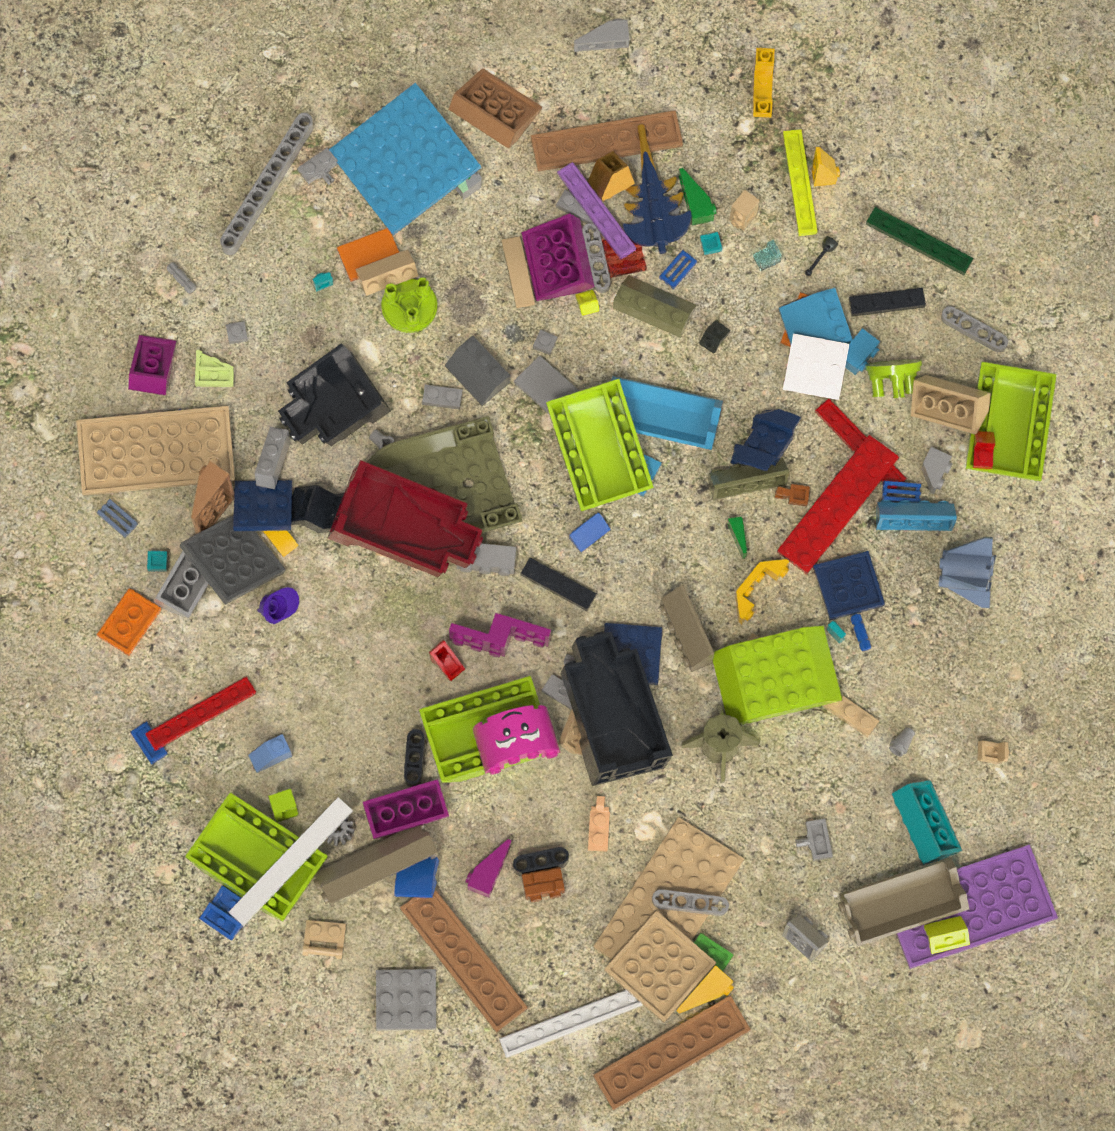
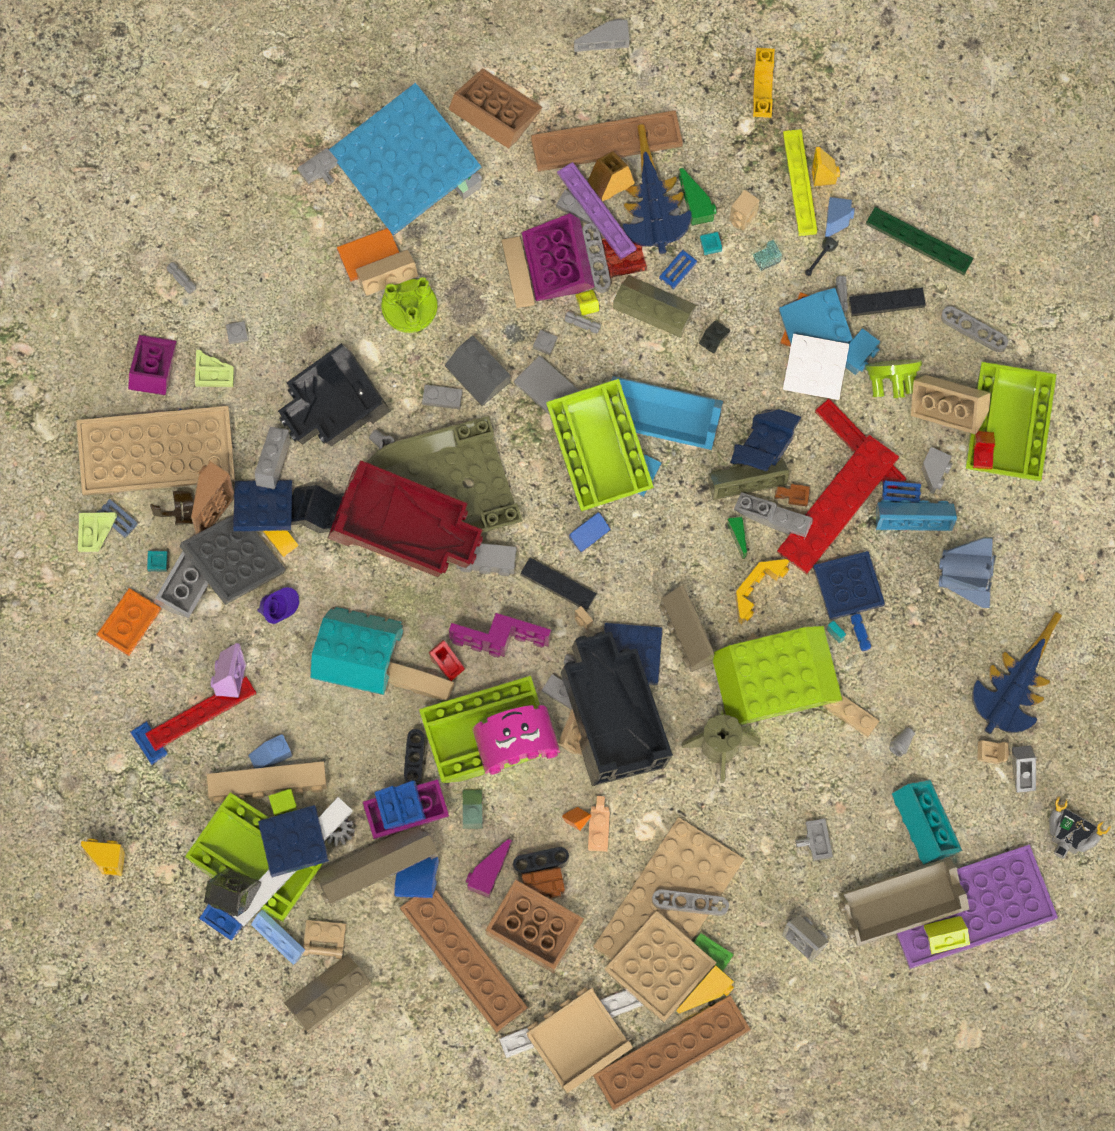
light grey beam [220,113,313,255] -> none
teal plate [312,272,333,292] -> none
light grey plate [376,969,436,1031] -> none
none -> yellowish green wing [78,512,117,552]
none -> yellow slope [81,839,125,876]
none -> dark brown helmet [150,491,194,525]
none -> clear smoke slope [204,868,262,917]
none -> tan brick [207,761,327,803]
none -> lavender slope [211,643,246,697]
none -> light blue plate [251,910,305,965]
none -> dark blue plate [258,805,329,878]
none -> dark tan slope [284,955,371,1035]
none -> teal slope [310,607,404,695]
none -> blue slope [375,781,426,830]
none -> tan slope [387,662,454,701]
none -> sand green slope [463,790,483,829]
none -> medium nougat slope [485,879,584,974]
none -> tan panel [526,987,633,1093]
none -> orange slope [562,807,592,831]
none -> light grey axle [565,311,601,334]
none -> tan plate [574,606,593,630]
none -> light grey slope [734,492,813,537]
none -> medium blue slope [825,197,855,237]
none -> light grey axle [836,276,848,312]
none -> dark blue animal [972,612,1062,734]
none -> light grey slope [1012,745,1036,793]
none -> torso [1049,796,1111,859]

